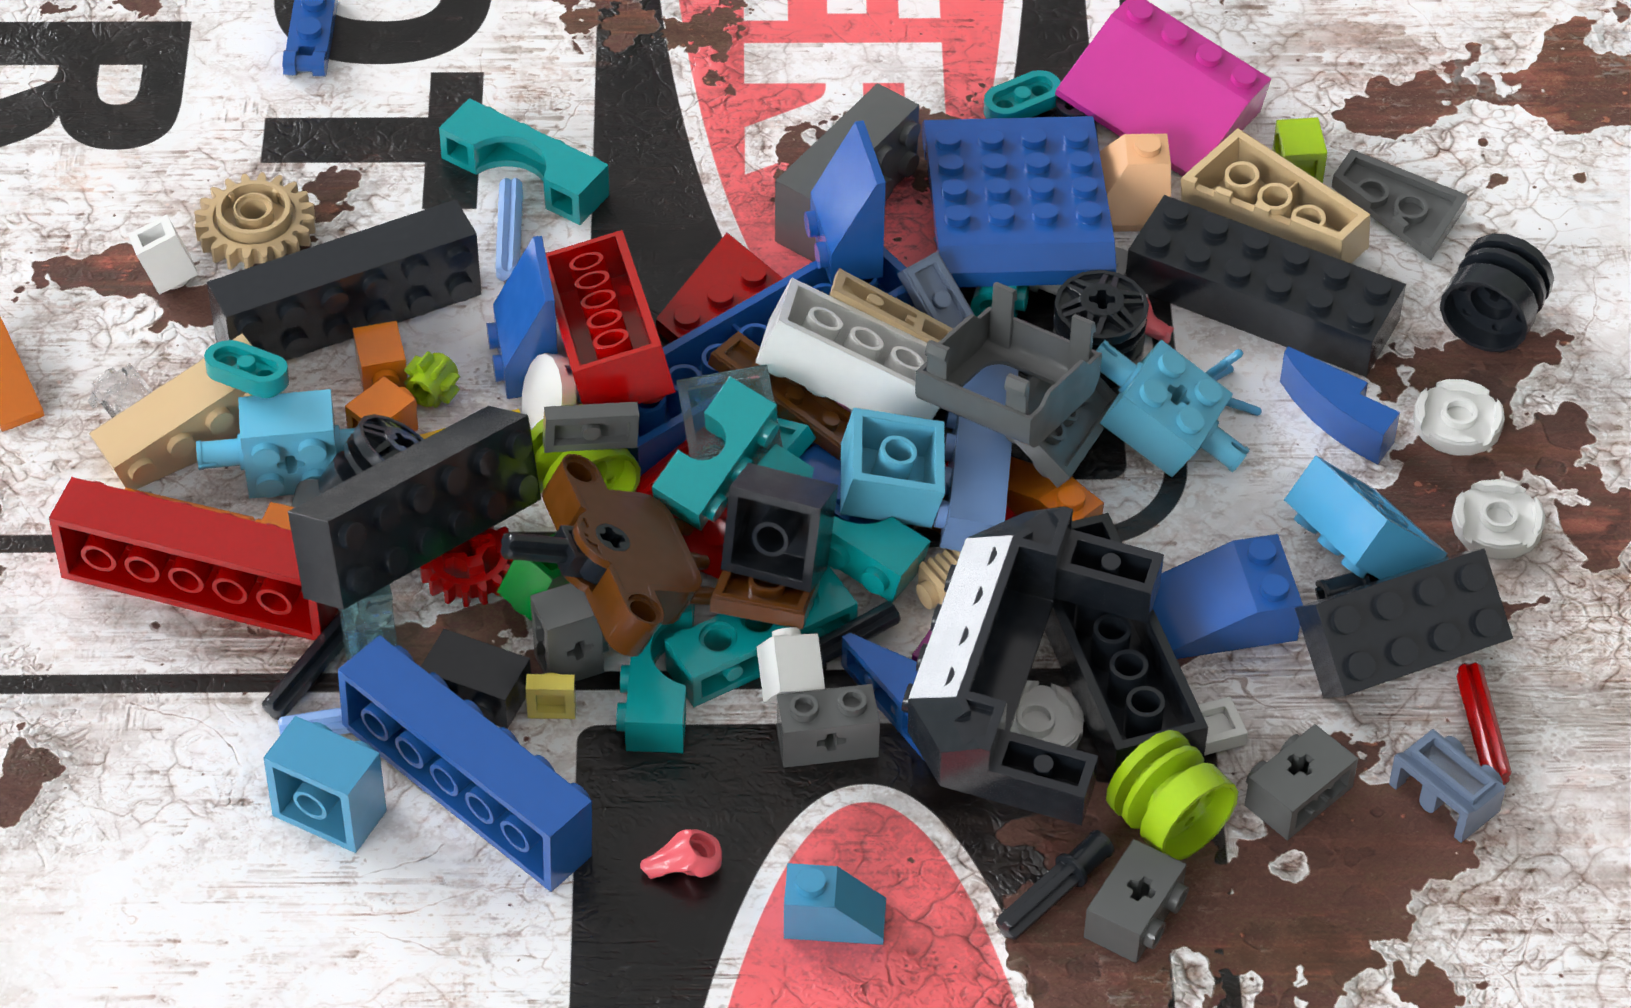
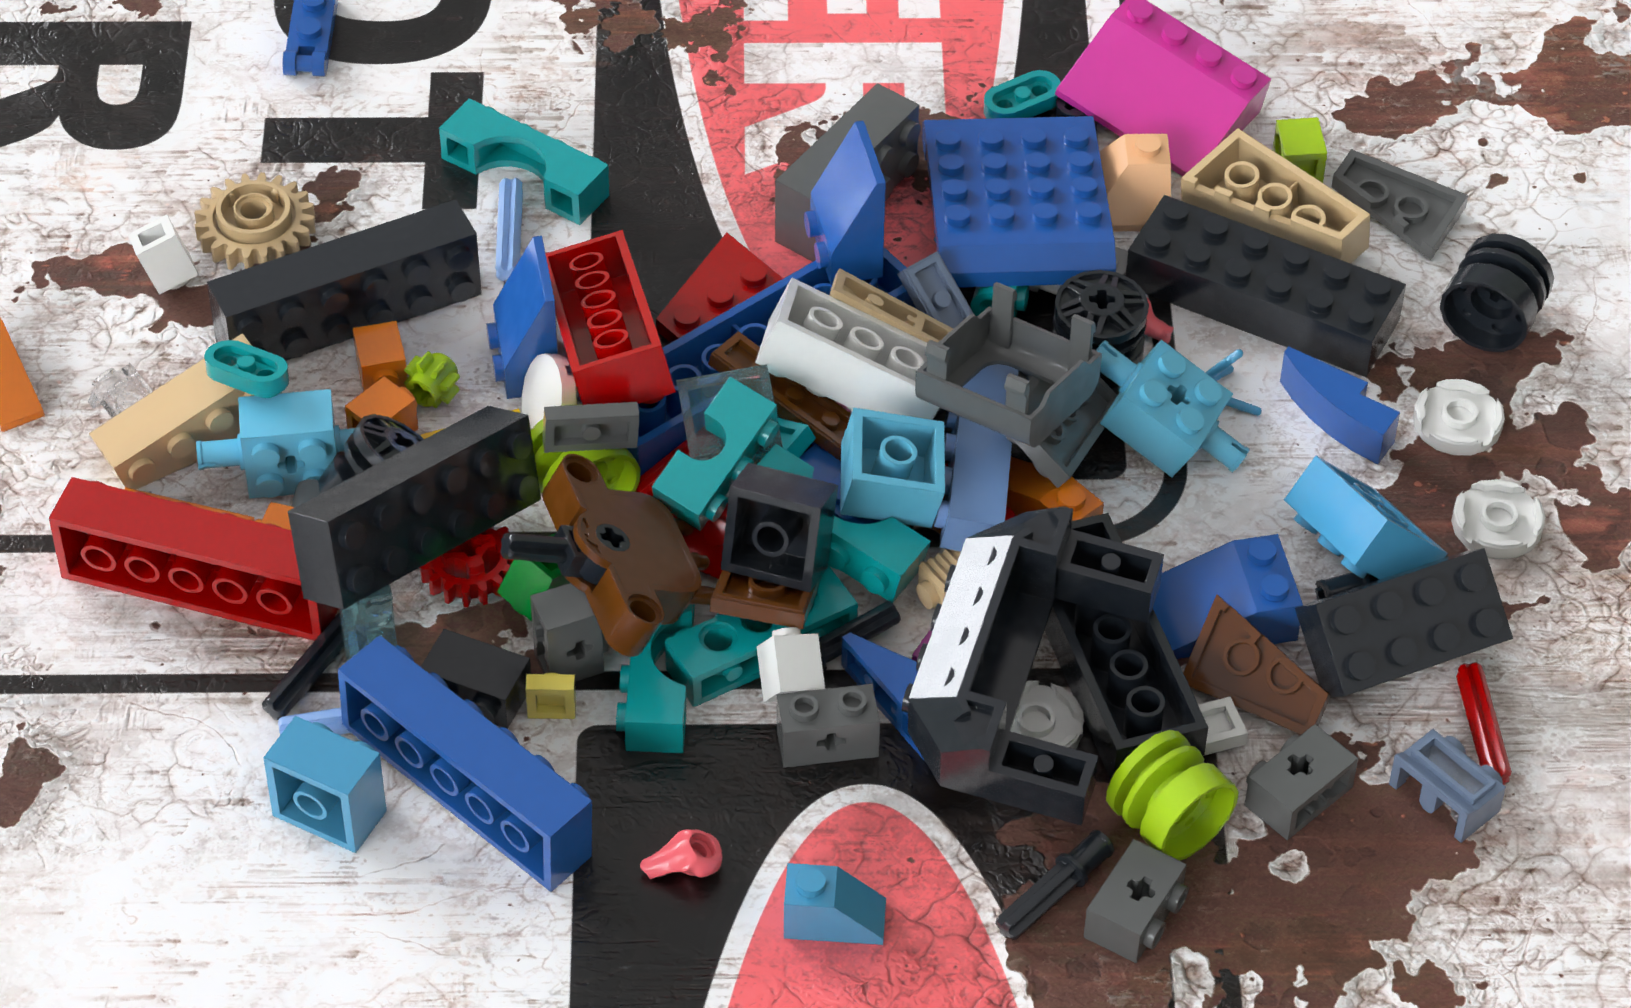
none -> reddish brown wing [1183,594,1331,735]

